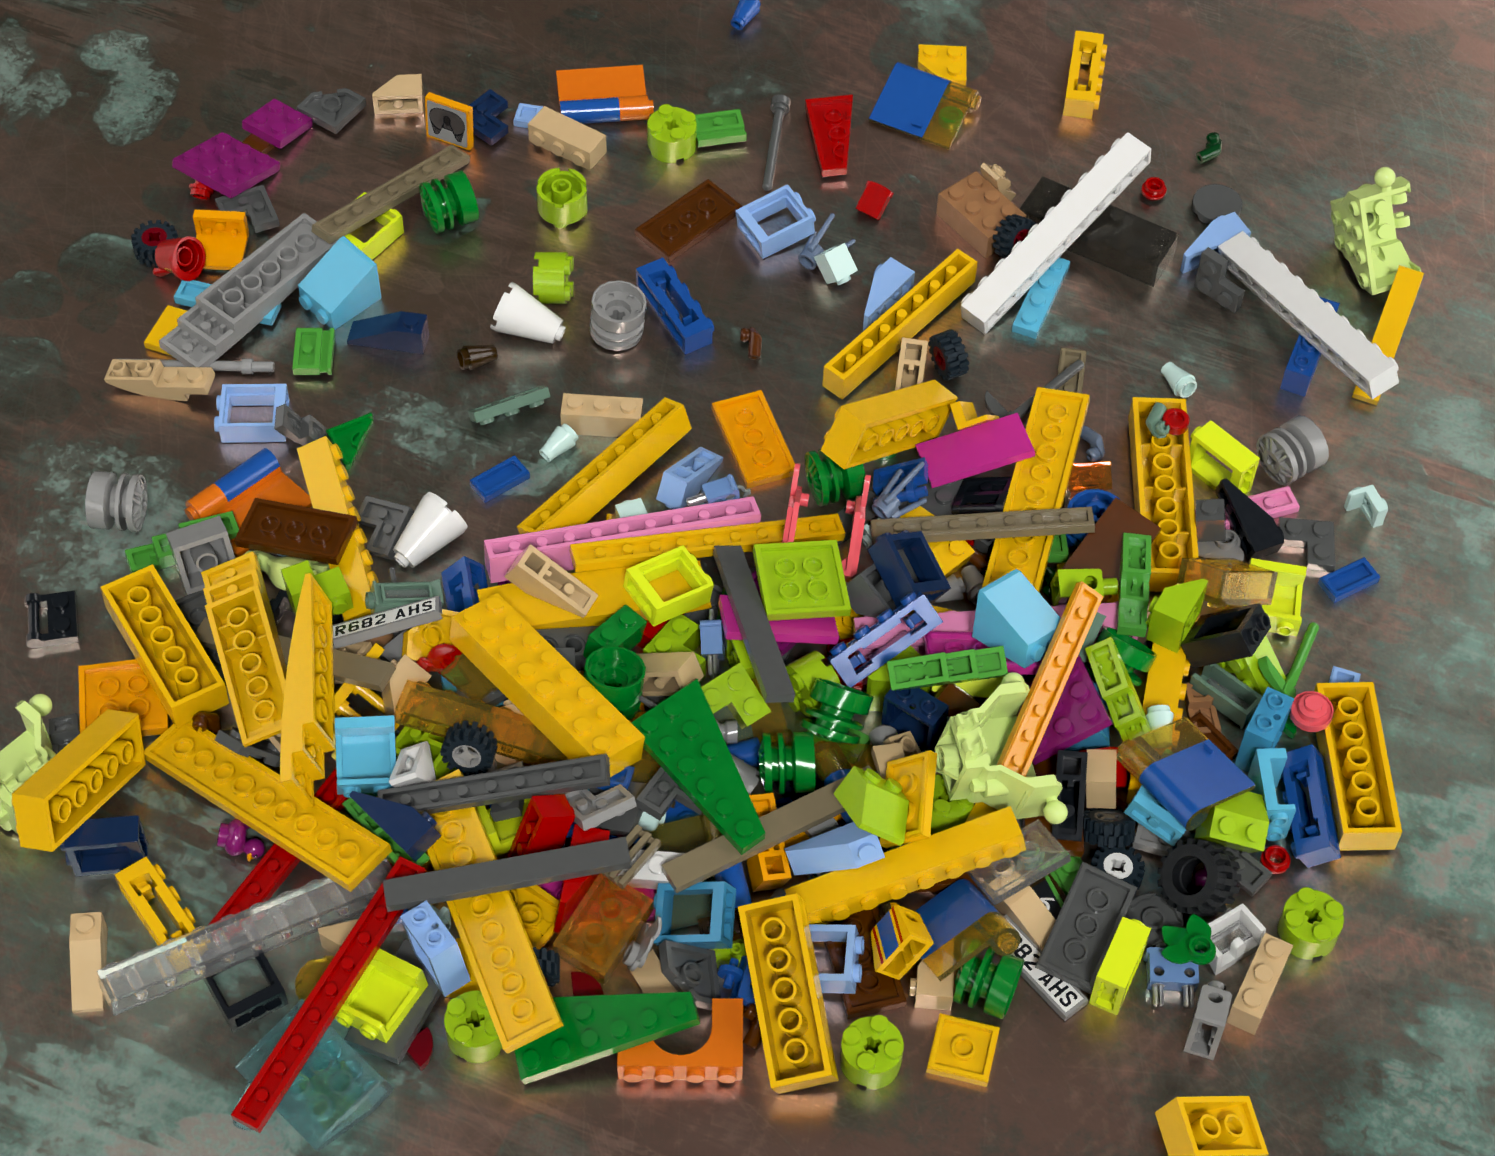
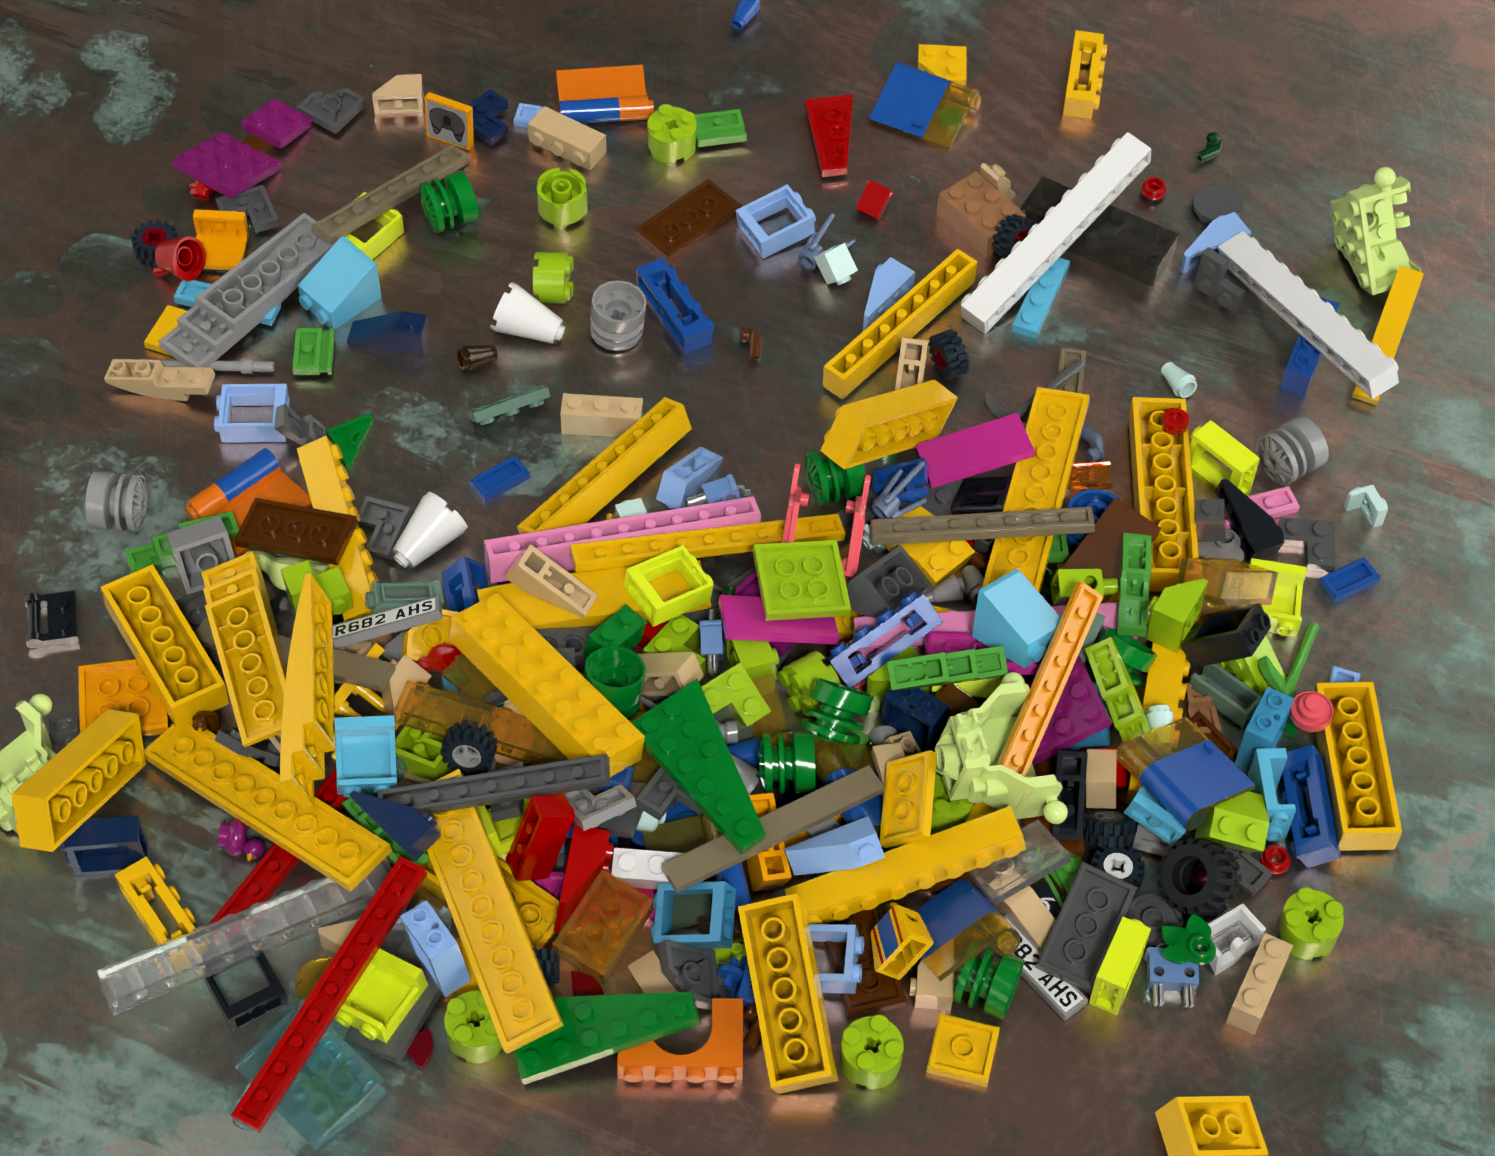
tan slope [69,912,108,1013] -> none
dark grey tile [383,837,632,912] -> none
white slope [389,741,436,787] -> none
light aqua cone [539,423,579,462] -> none
dark tan tile [601,824,661,889] -> none
light grey plate [622,916,662,971] -> none
light orange tile [712,390,795,489] -> none
dark grey tile [713,546,795,703] -> none
dark grey piece [762,94,791,191] -> none
lime slope [833,766,909,846] -> none
dark blue window [868,530,951,607] -> none
yellow panel [950,401,999,430] -> none
sand green arm [1145,402,1170,438] -> none
light grey torso [1183,981,1232,1060] -> none

